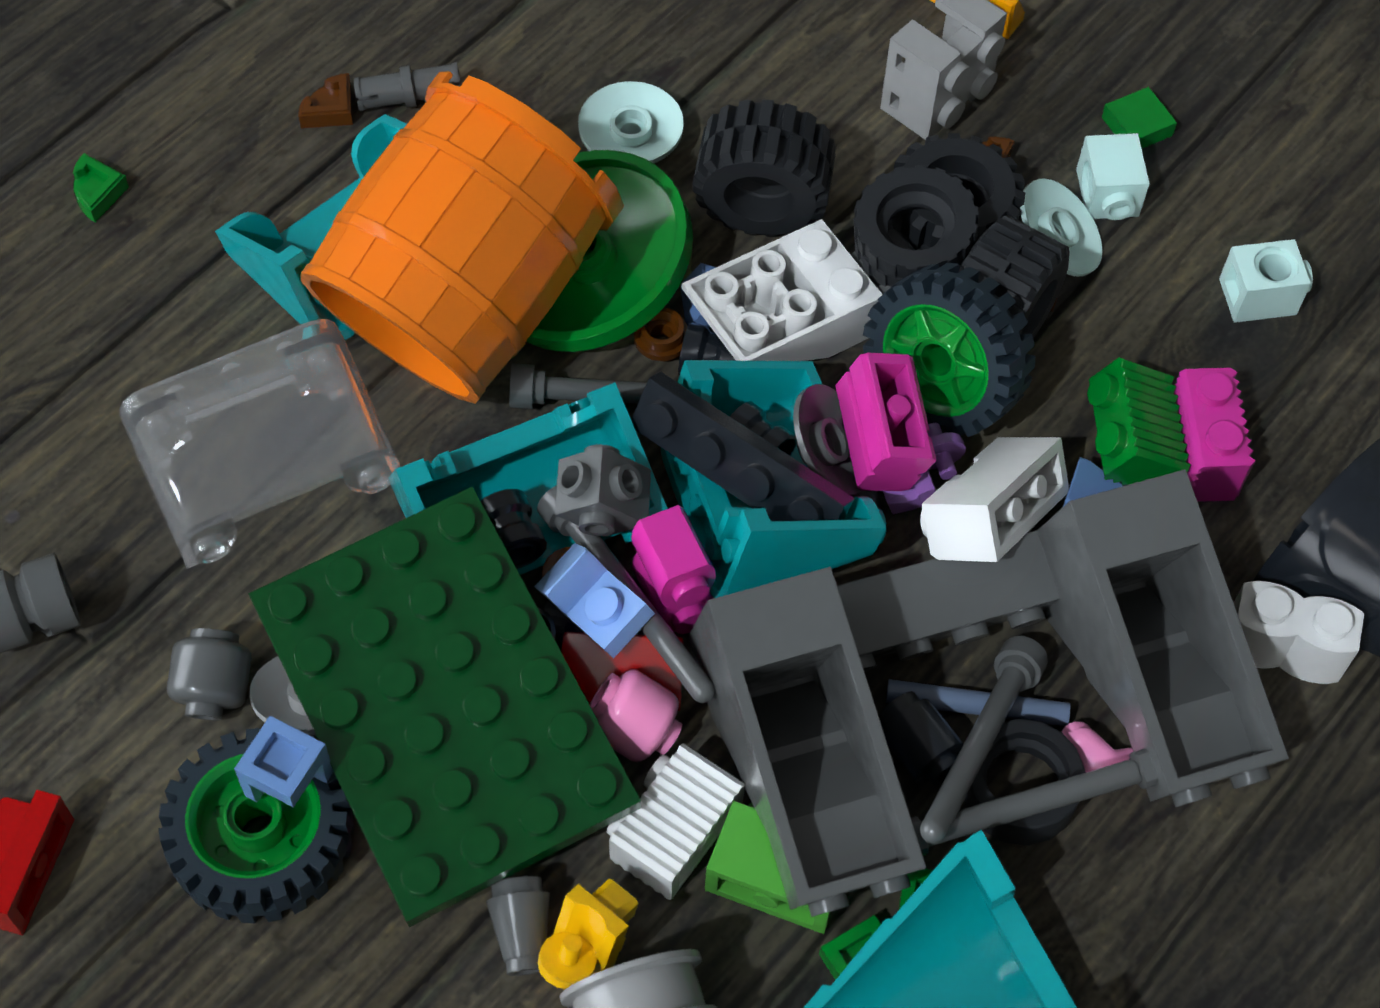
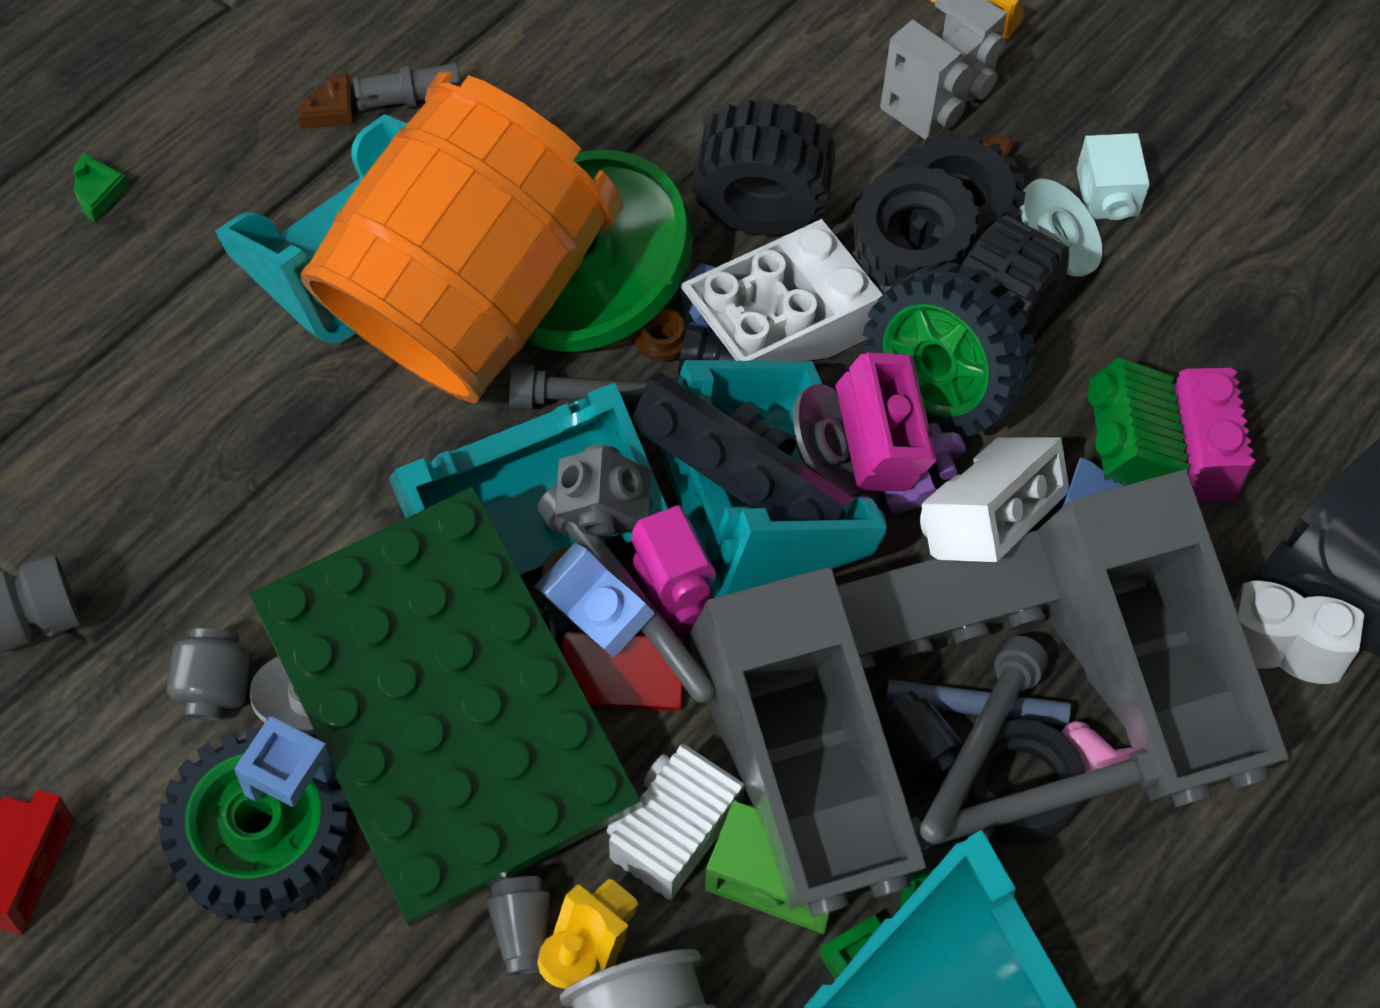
clear windscreen [119,319,400,569] -> none
black wheel [480,489,547,569] -> none
light aqua dish [578,81,683,163] -> none
bright pink head [590,670,682,762] -> none
green tile [1101,87,1177,149] -> none
light aqua brick [1219,239,1313,323] -> none

